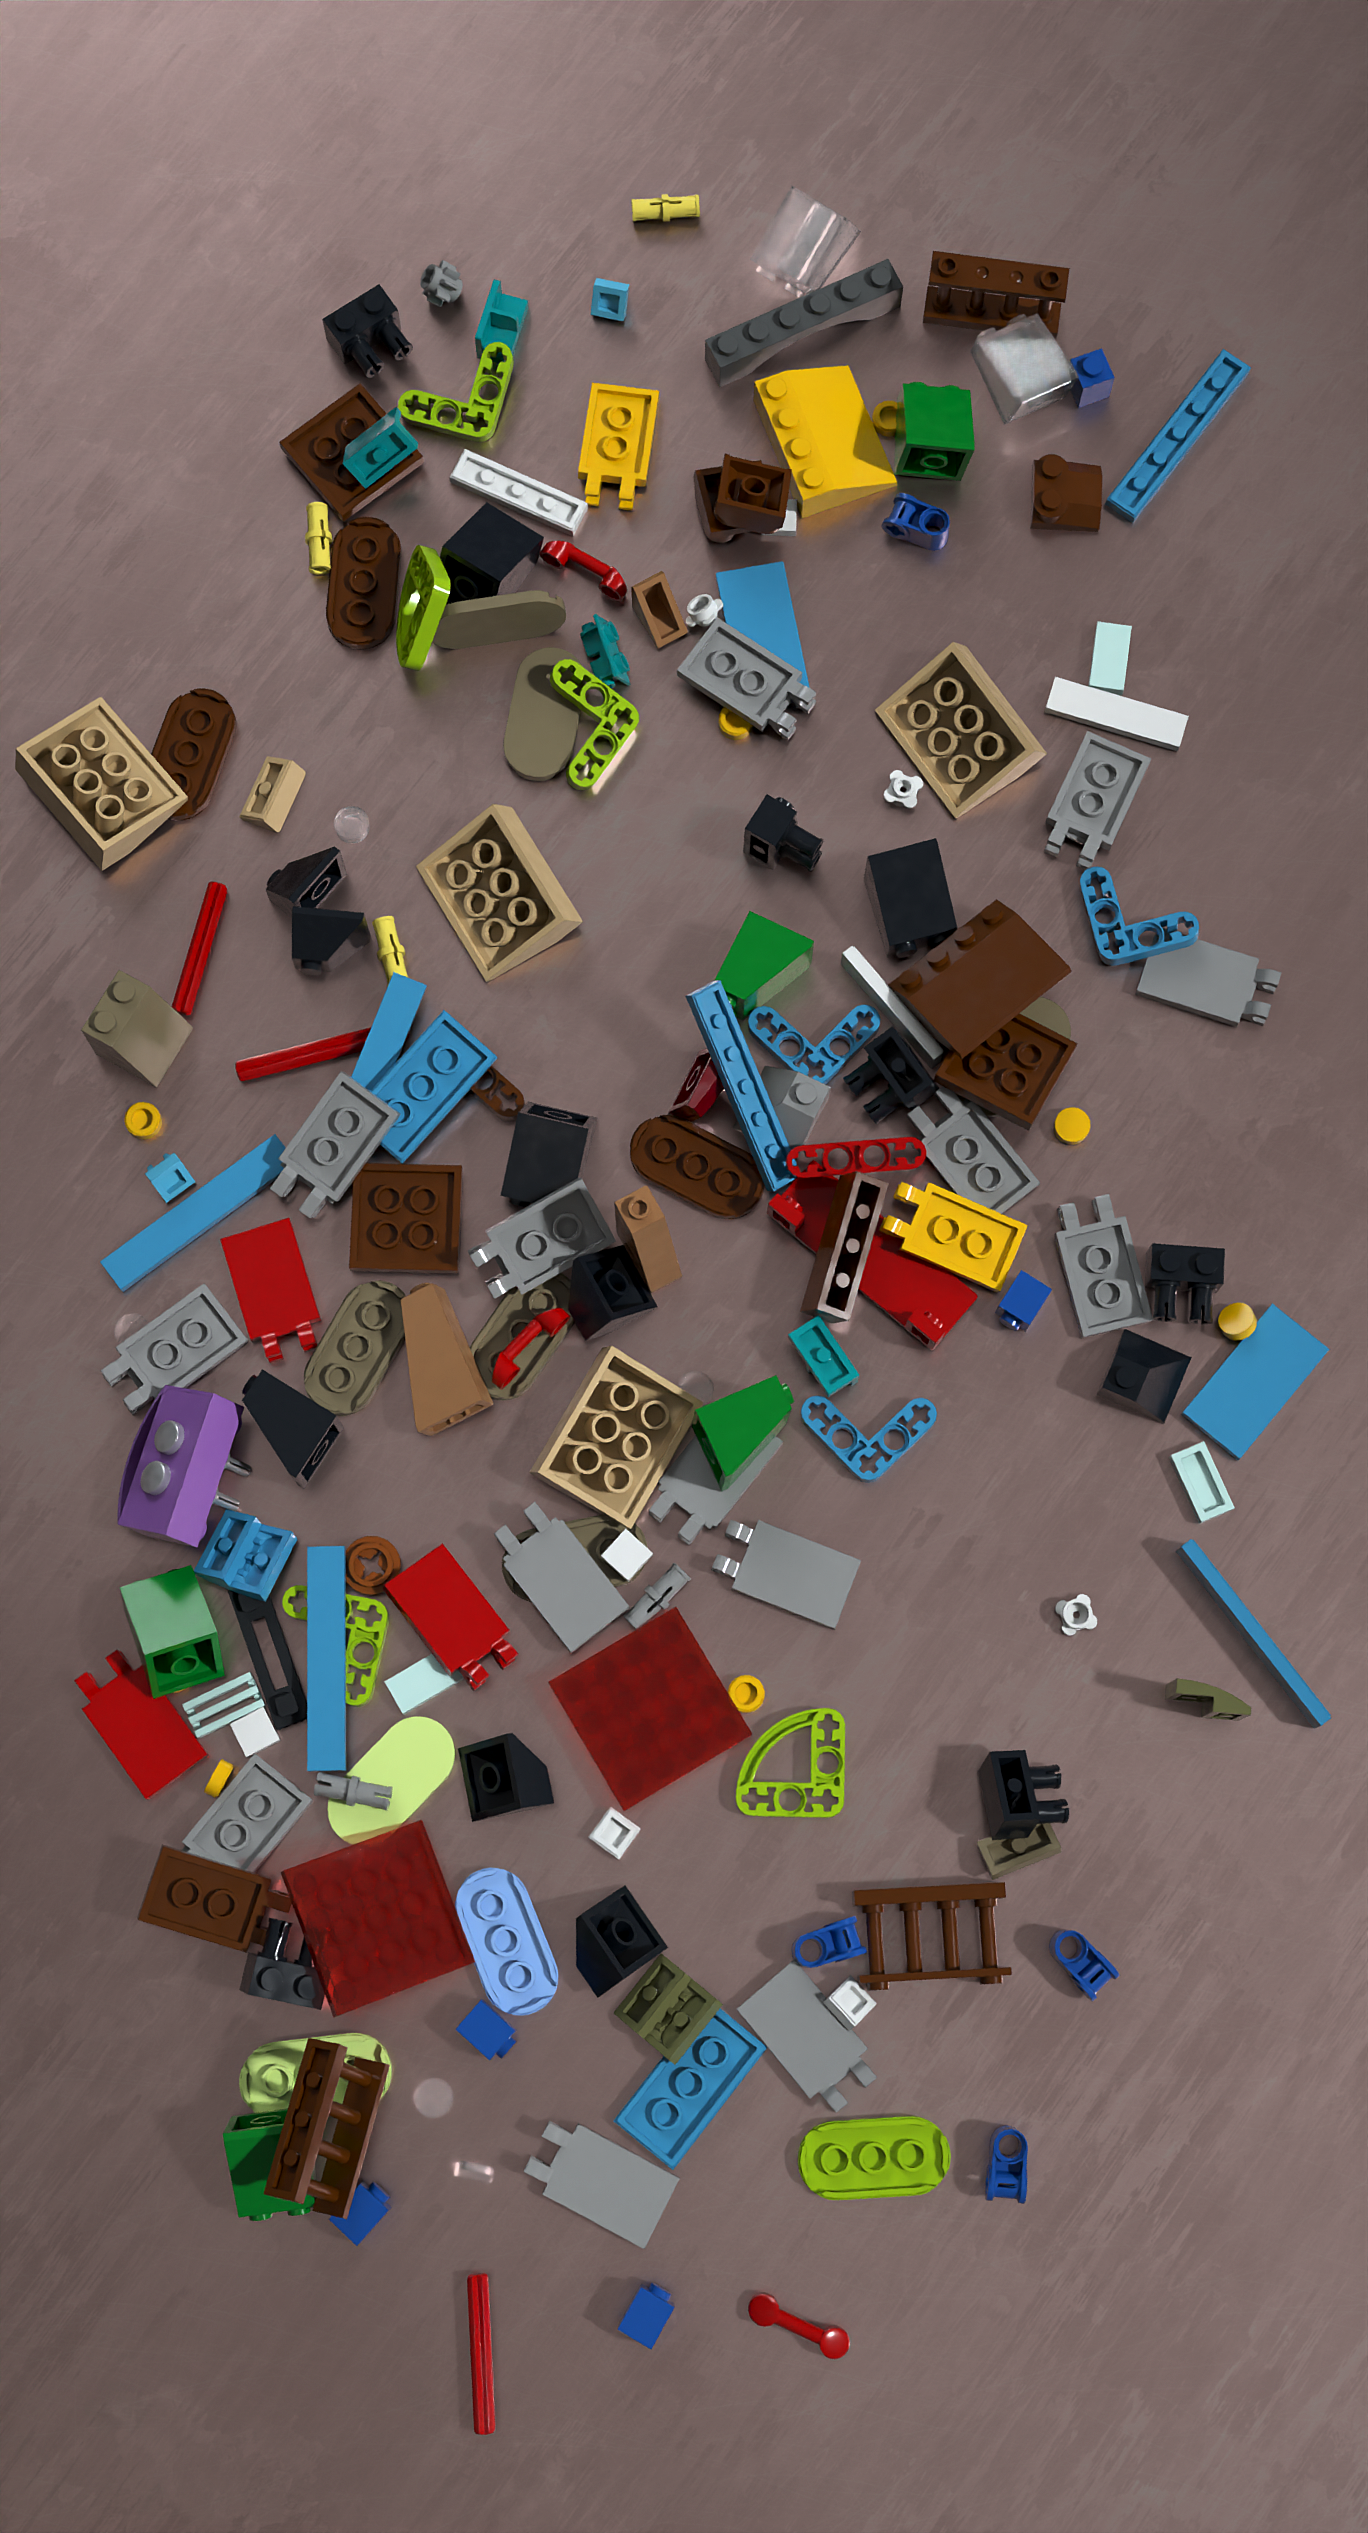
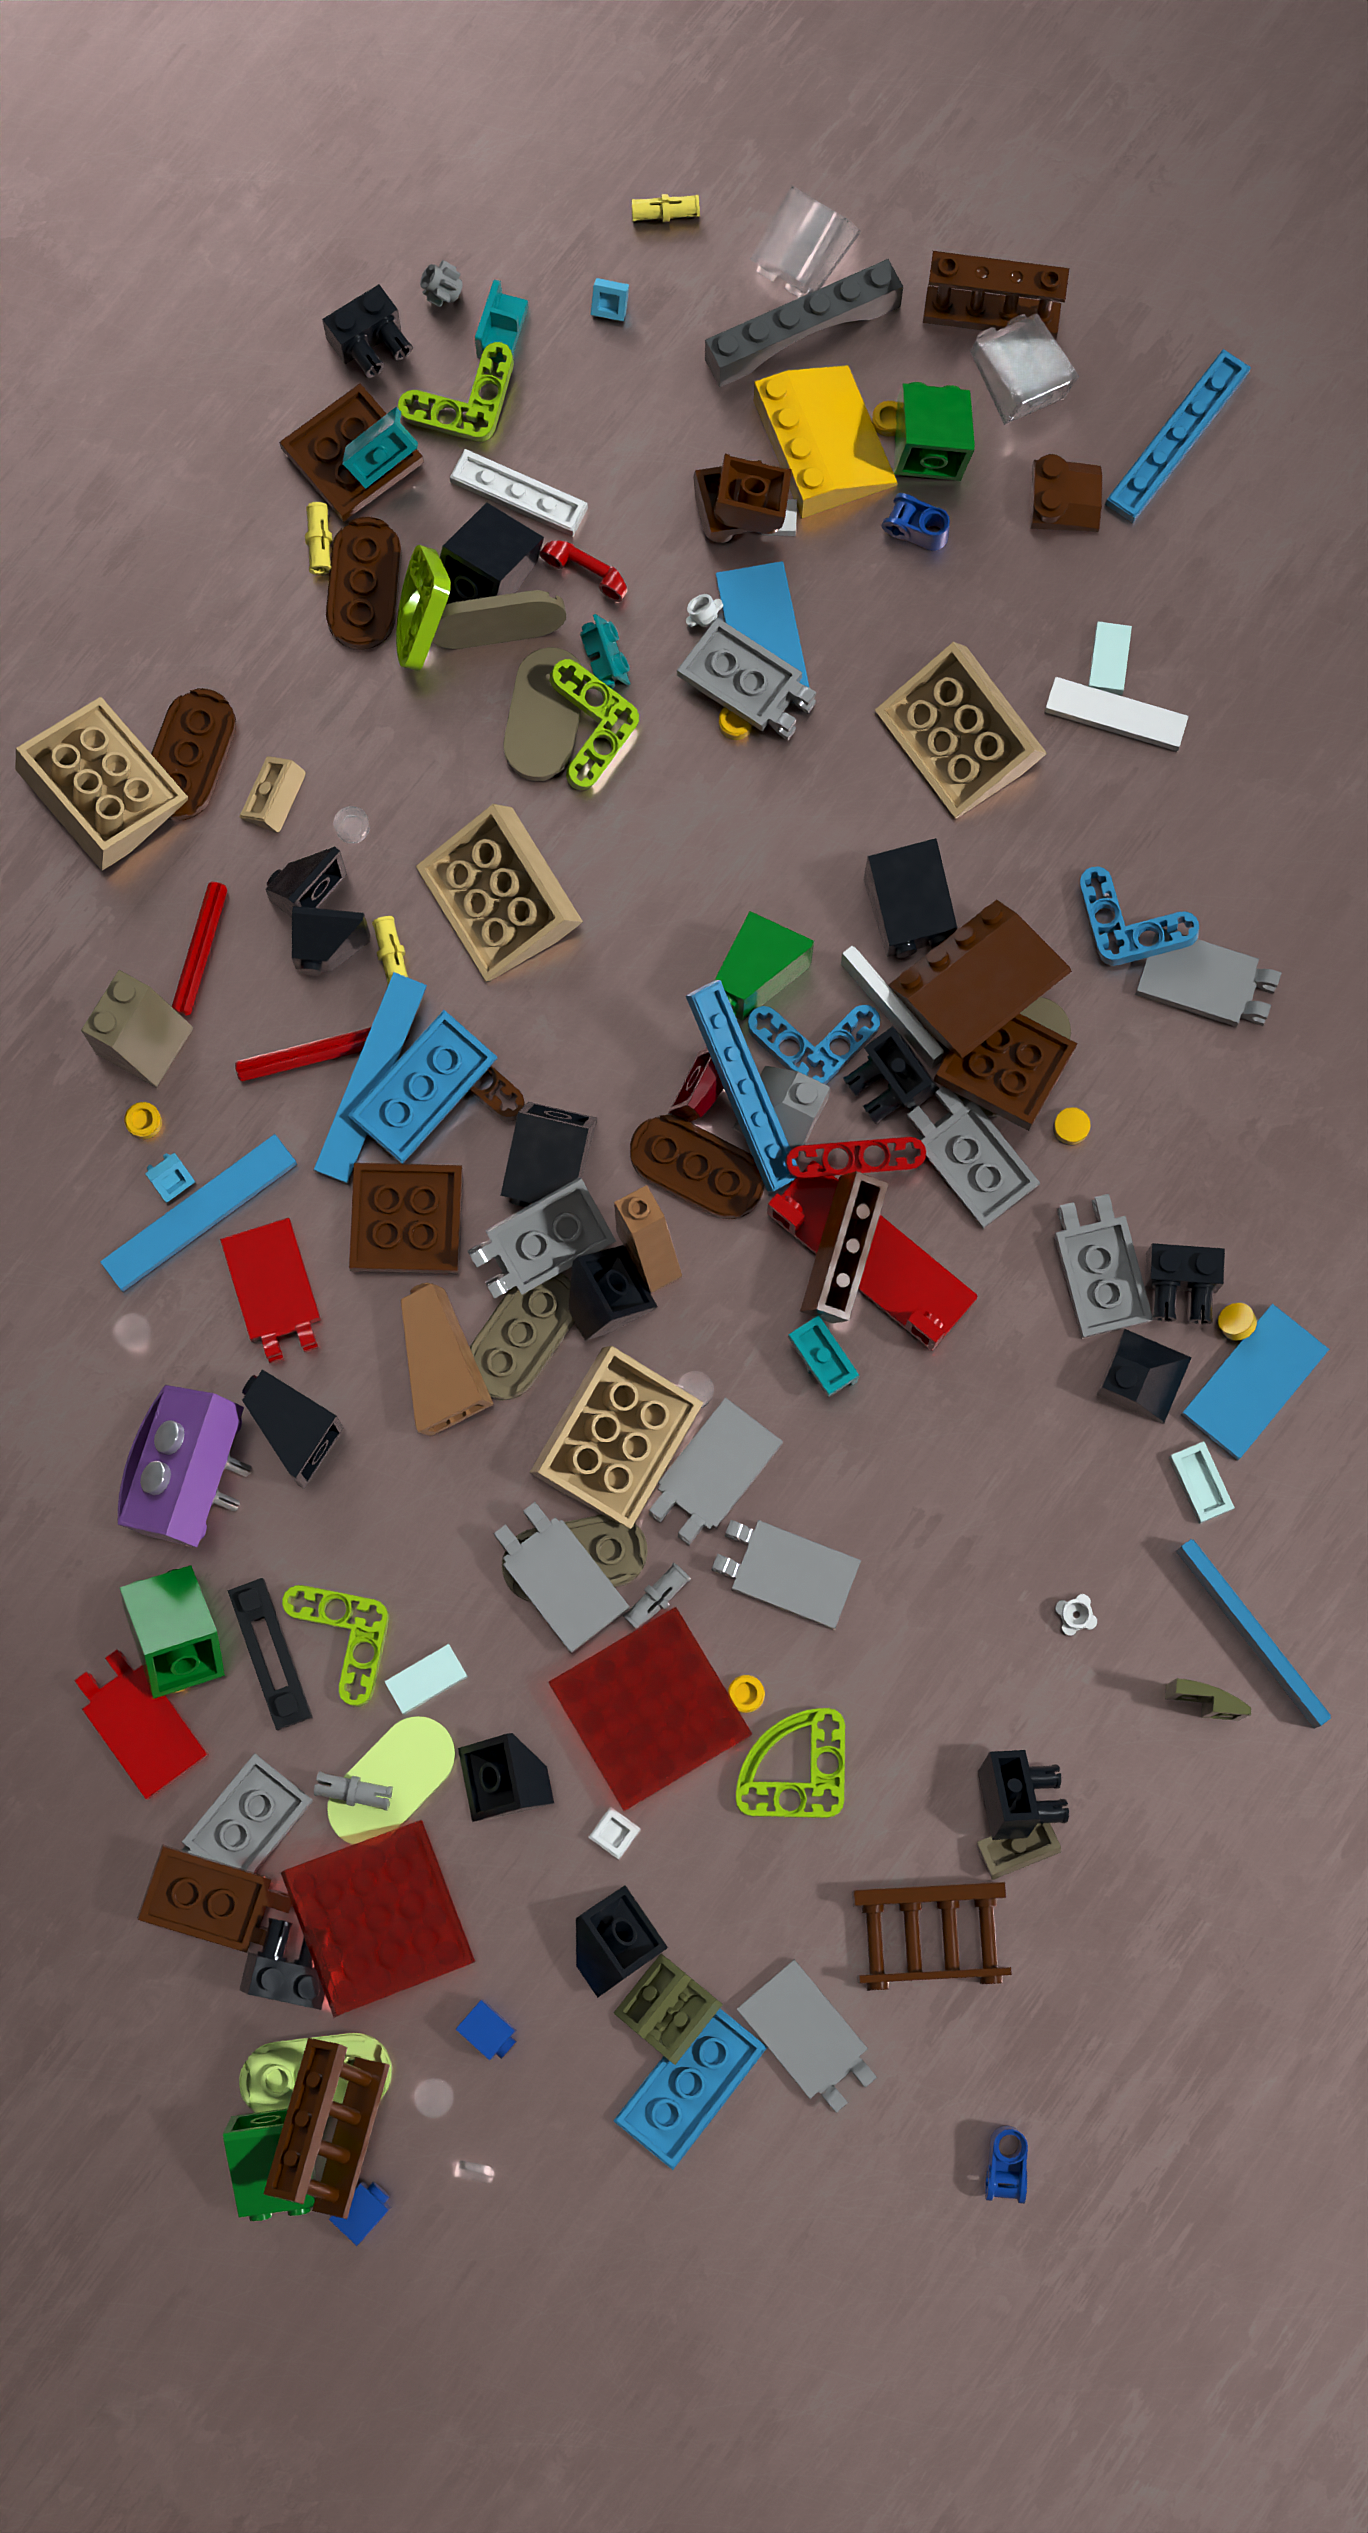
light grey tile [101,1283,248,1415] -> none
light aqua tile [182,1672,266,1739] -> none
dark azure slope [194,1509,297,1602] -> none
yellow tile [204,1759,234,1798] -> none
white tile [230,1707,281,1758] -> none
light grey tile [270,1071,401,1218] -> none
dark tan tile [304,1280,406,1416] -> none
dark azure tile [307,1546,346,1772] -> none
dark orange gear [346,1536,401,1596] -> none
red tile [383,1543,518,1691] -> none
light blue tile [454,1868,558,2016] -> none
red axle [467,2273,495,2435] -> none
red bar [492,1308,570,1390] -> none
light grey tile [524,2121,680,2249] -> none
yellow tile [578,382,659,511] -> none
white tile [601,1529,653,1582] -> none
blue brick [618,2282,675,2349] -> none
medium nougat slope [631,571,688,648] -> none
green slope [692,1375,794,1492] -> none
black brick [743,794,824,872] -> none
red bar [748,2292,850,2359] -> none
blue piece [791,1916,867,1968] -> none
lime tile [797,2116,951,2200] -> none
dark azure beam [800,1396,937,1483] -> none
white tile [823,1976,877,2031] -> none
yellow tile [879,1182,1028,1292] -> none
white plate [884,770,923,809] -> none
blue brick [995,1270,1052,1332] -> none
light grey tile [1044,731,1151,870] -> none
blue piece [1049,1930,1120,2002] -> none
blue brick [1065,348,1115,408] -> none

